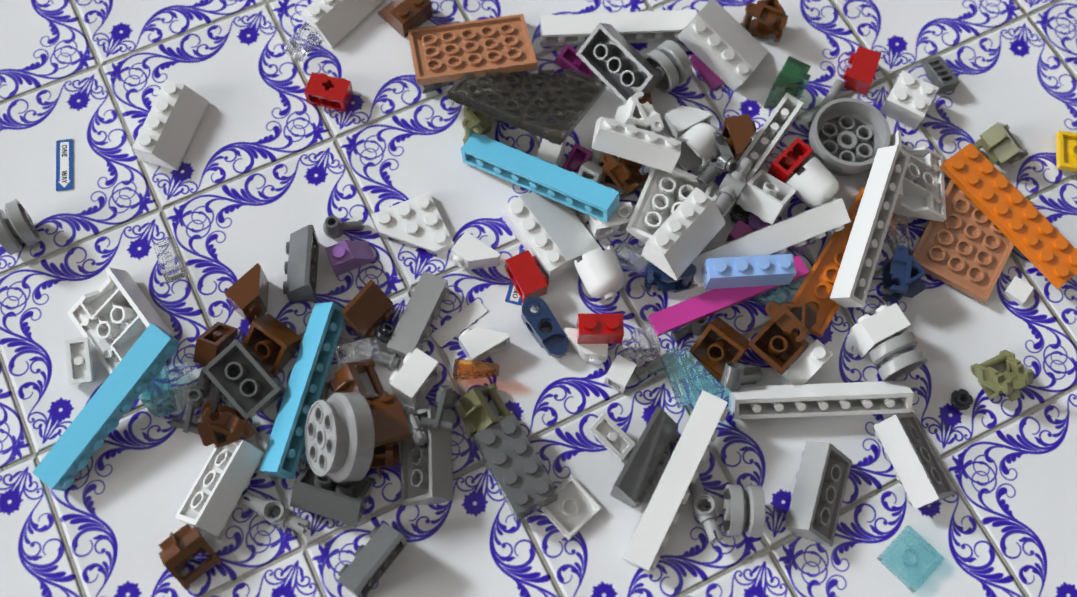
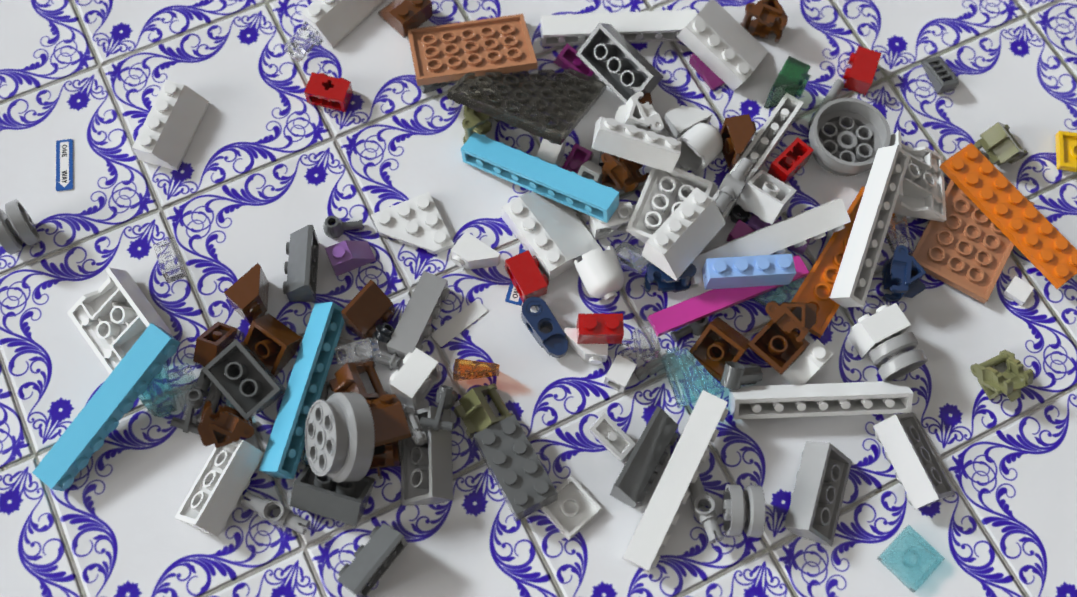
white plate [65,337,95,384] -> none
reddish brown piece [159,524,223,590] -> none
white slope [459,327,510,366] -> none
light grey wheel [644,40,692,93] -> none
dark grey pin [696,130,737,188] -> none
white cylinder [786,157,839,209] -> none
white brick [880,70,939,130] -> none
black plate [950,389,973,410] -> none

